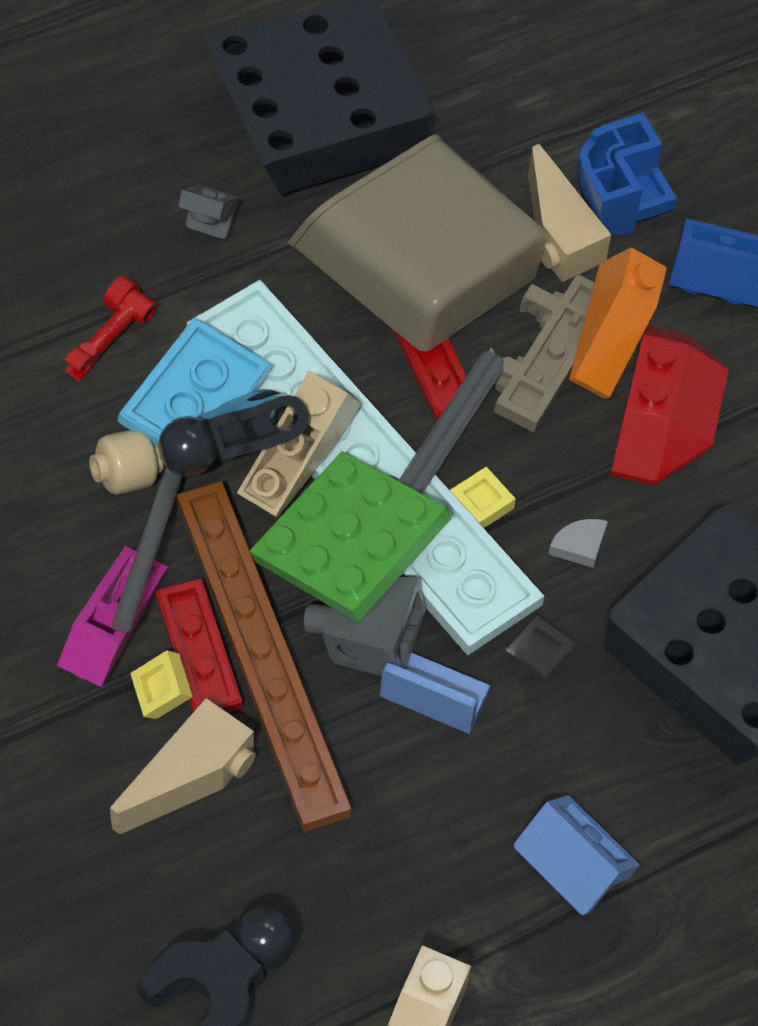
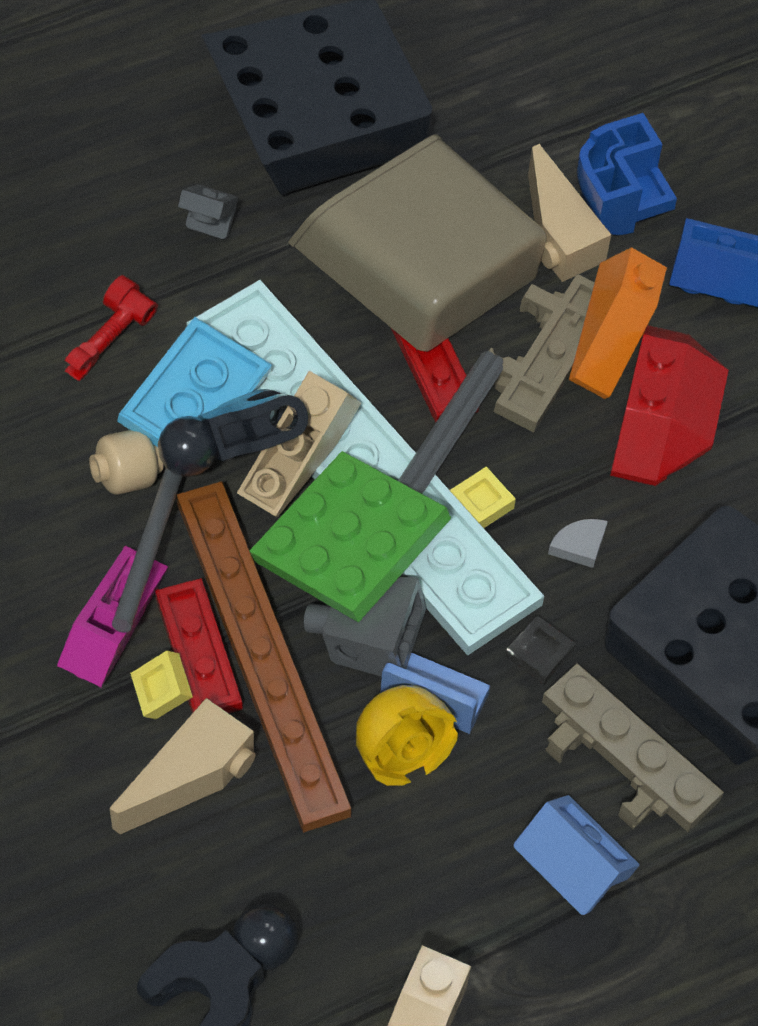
none -> yellow cylinder [356,685,458,786]
none -> dark tan hinge [542,664,724,832]

